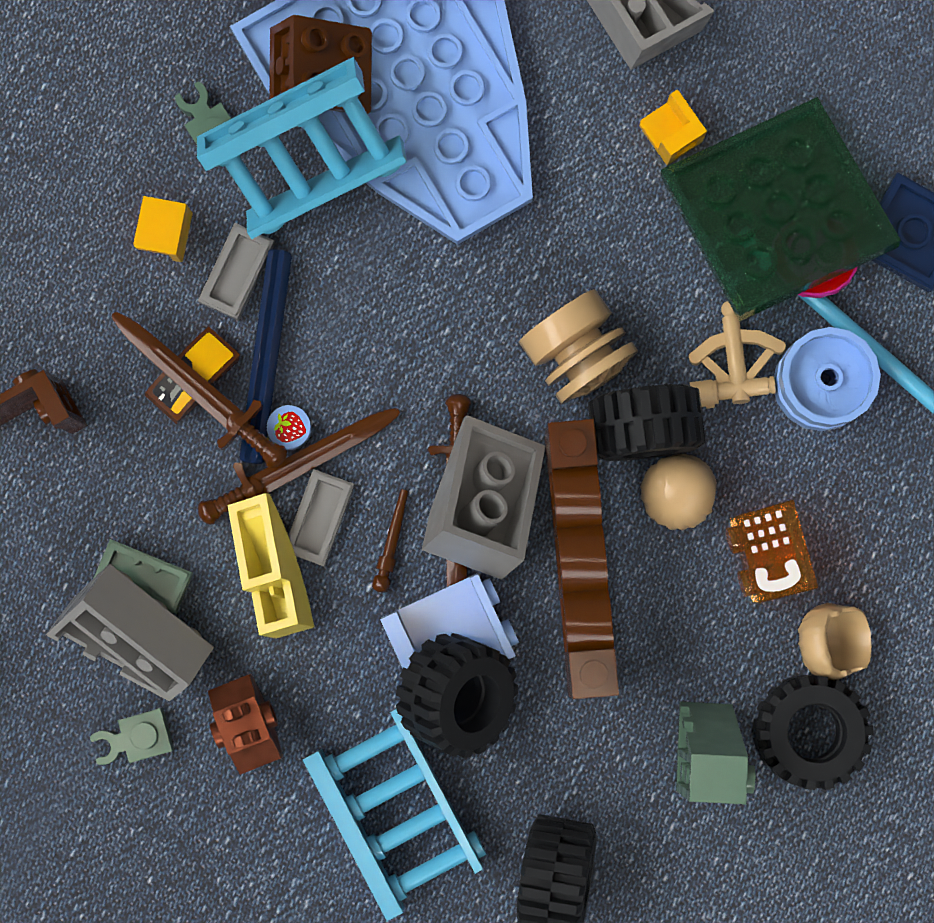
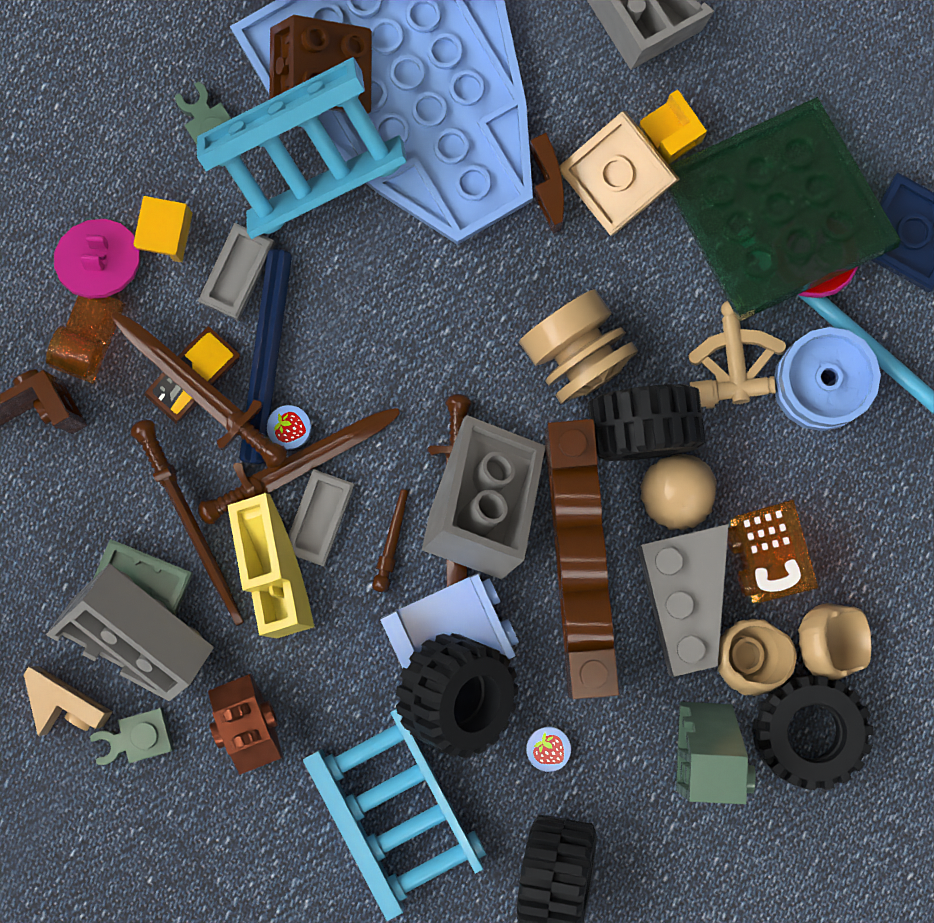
none -> tan slope [24,666,113,736]
none -> clear orange plate [46,295,125,384]
none -> dark pink piece [54,219,140,299]
none -> reddish brown sword [130,420,244,626]
none -> tile [526,726,571,772]
none -> reddish brown slope [530,133,564,234]
none -> tan plate [559,111,680,236]
none -> light grey wedge [637,524,729,677]
none -> tan hair [718,619,797,696]

